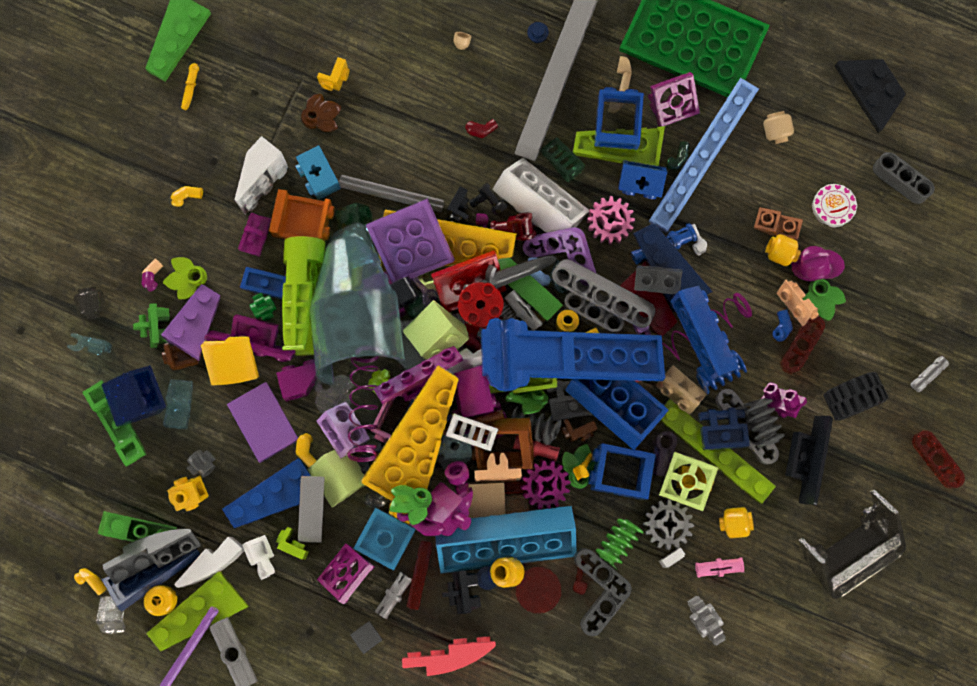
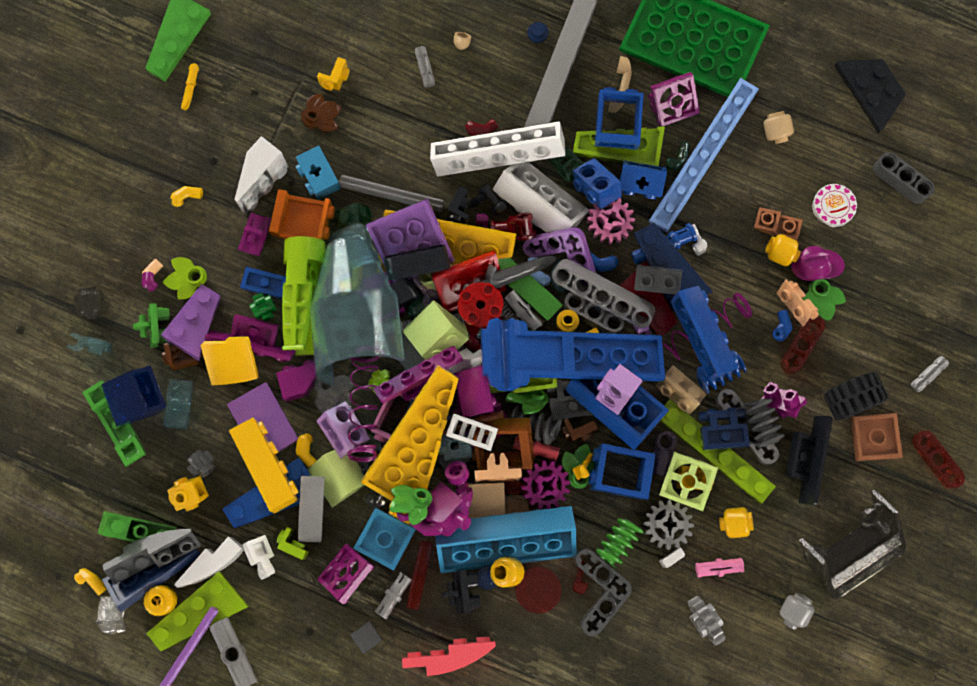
none -> yellow brick [229,417,299,514]
none -> black beam [383,244,451,280]
none -> light grey axle [415,46,435,88]
none -> white brick [430,122,565,177]
none -> blue brick [573,158,622,209]
none -> blue arm [584,252,618,272]
none -> lavender brick [595,364,643,415]
none -> light grey head [780,593,815,630]
none -> nougat tile [850,413,903,461]

